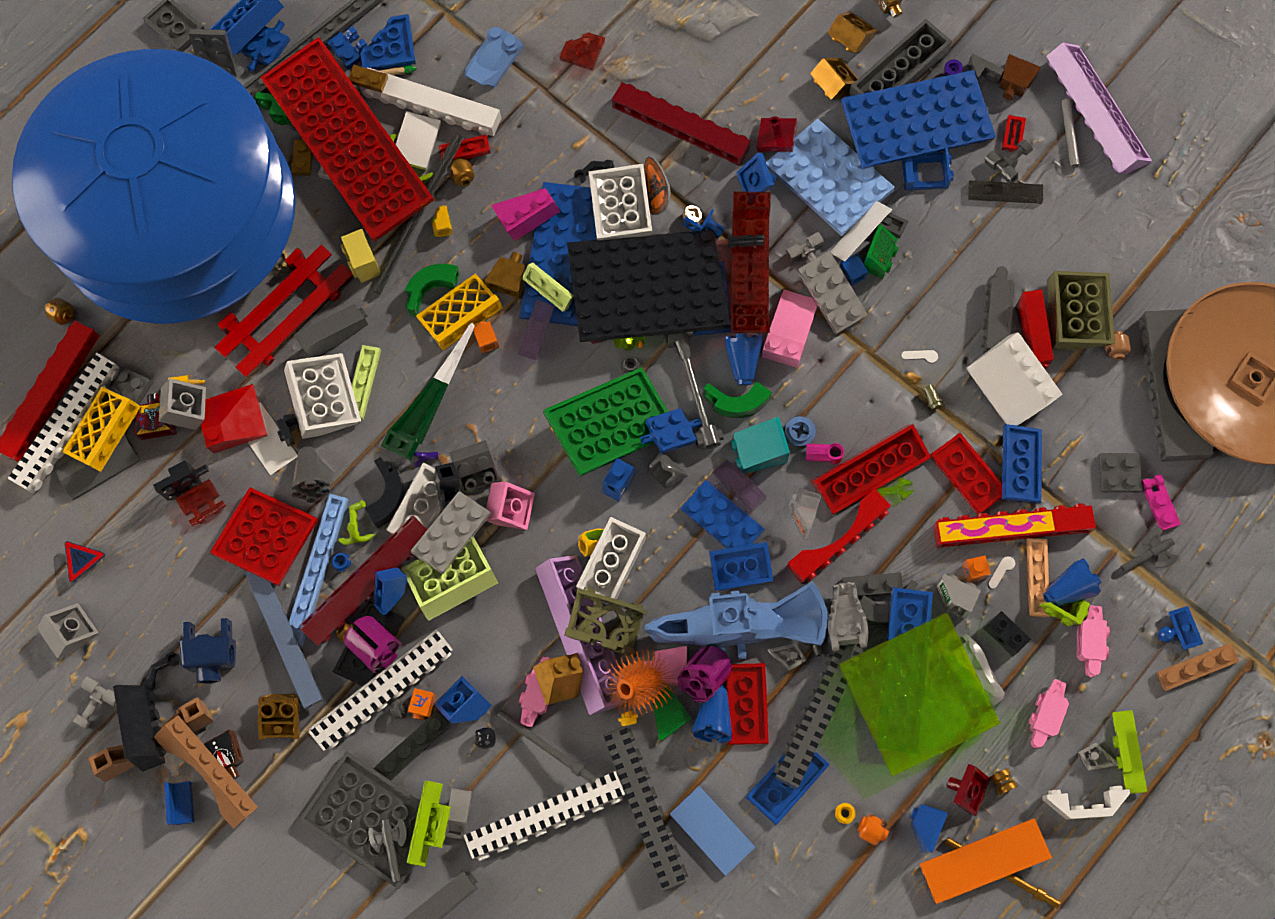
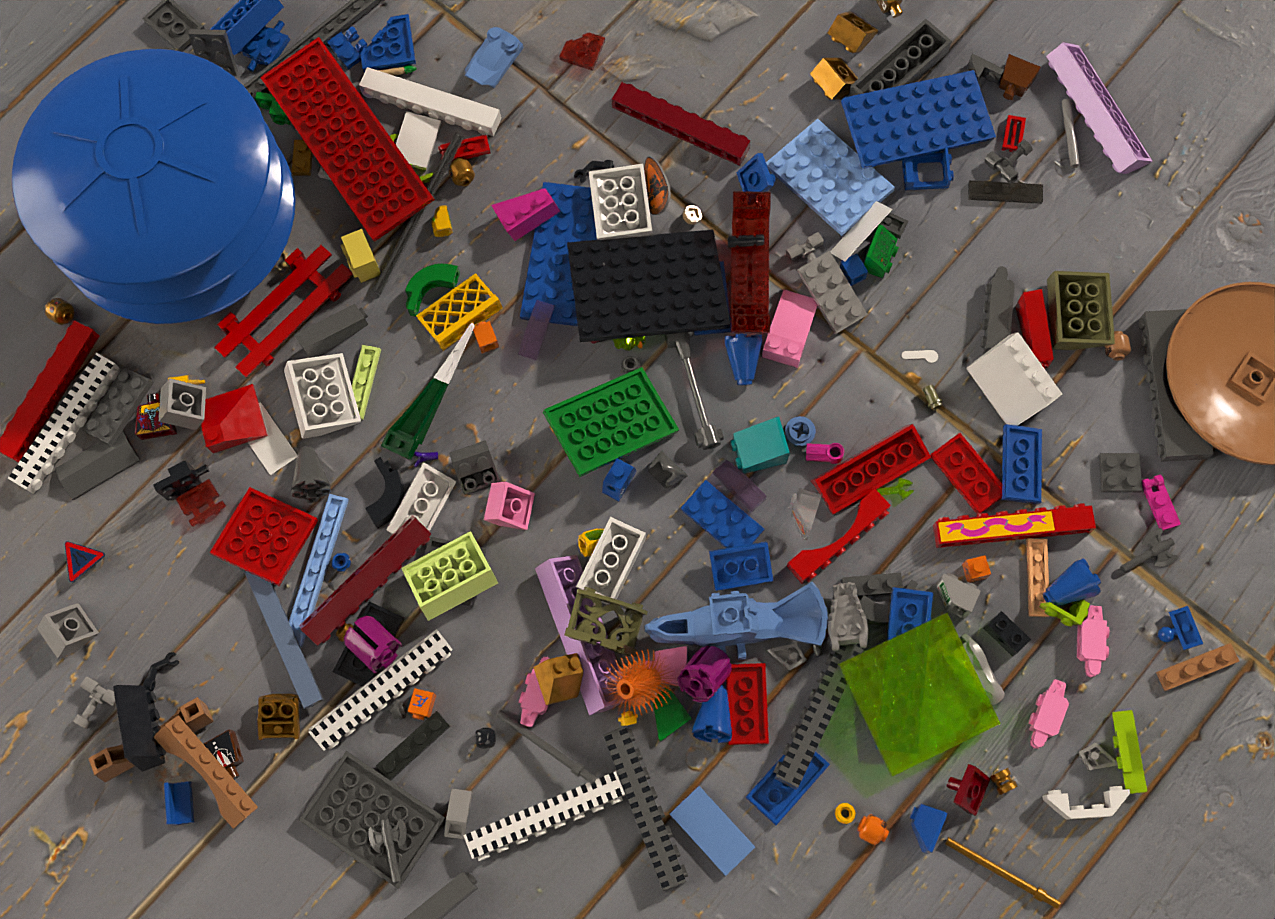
yellow fence [62,387,141,472] -> none
dark blue piece [179,618,236,684] -> none
black bracket [277,414,298,447] -> none
lime piece [338,500,375,545] -> none
pearl gold plate [348,65,388,93] -> none
blue slope [374,567,407,615] -> none
lime bracket [407,780,451,867] -> none
light grey plate [411,491,491,574] -> none
blue slope [434,676,492,723] -> none
black arch [435,462,459,512] -> none
pearl gold torso [485,252,525,299] -> none
yellowish green plate [522,262,574,312] -> none
blue plate [640,408,702,454] -> none
blue bracket [682,209,726,237] -> none
green arch [703,382,772,418] -> none
dark red tile [756,116,798,152] -> none
orange tile [919,818,1052,904] -> none
dark purple tile [944,59,963,76] -> none
white sticker [989,556,1015,588] -> none

